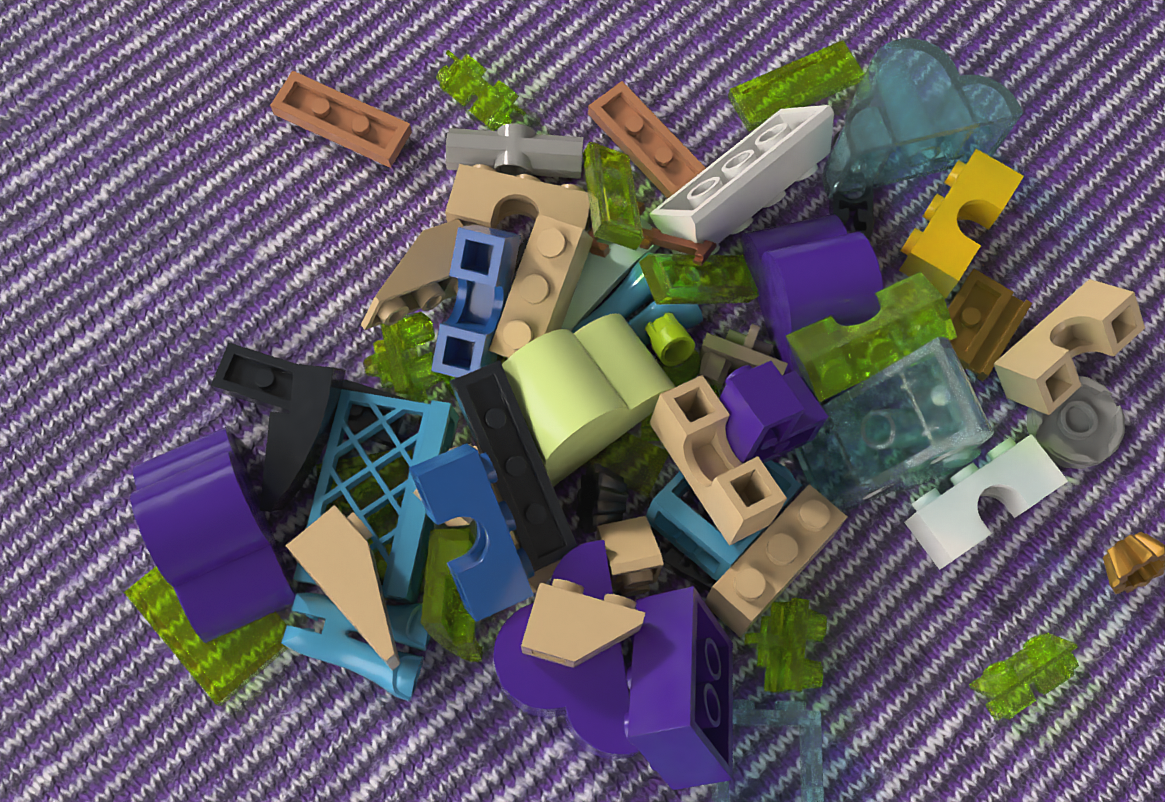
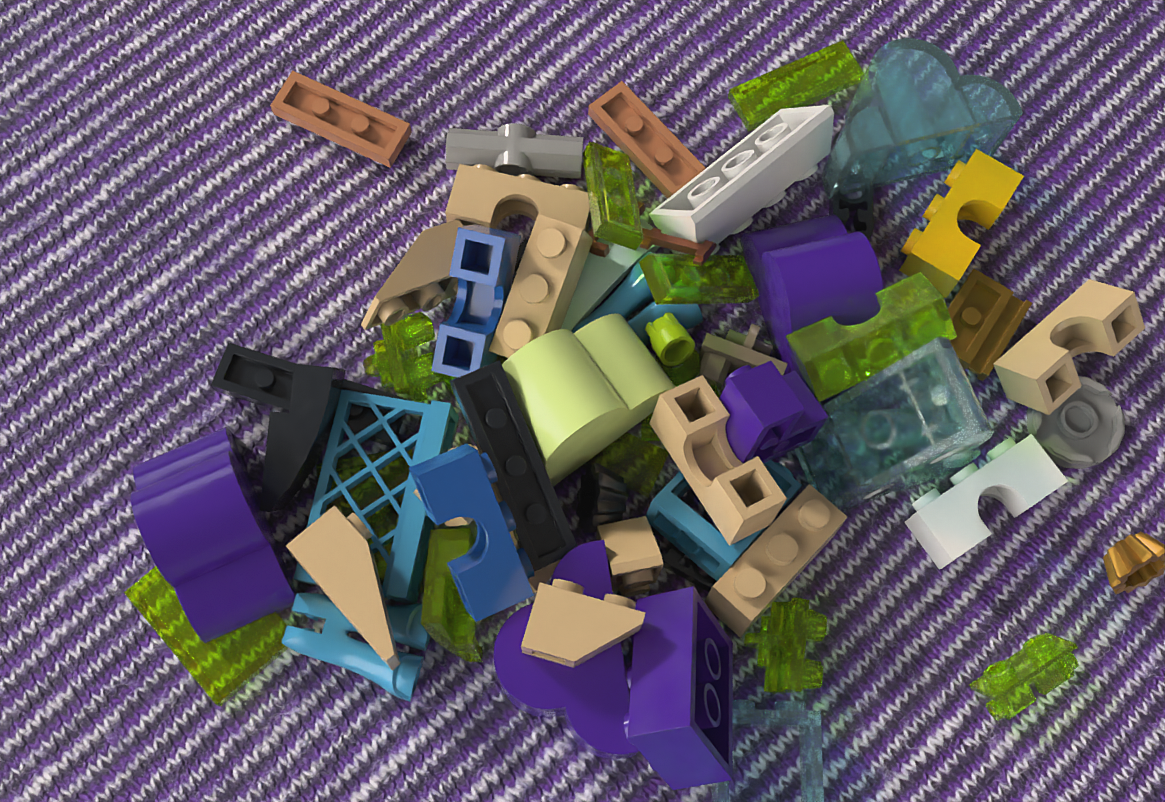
clear neon green hinge [436,50,526,131] -> none

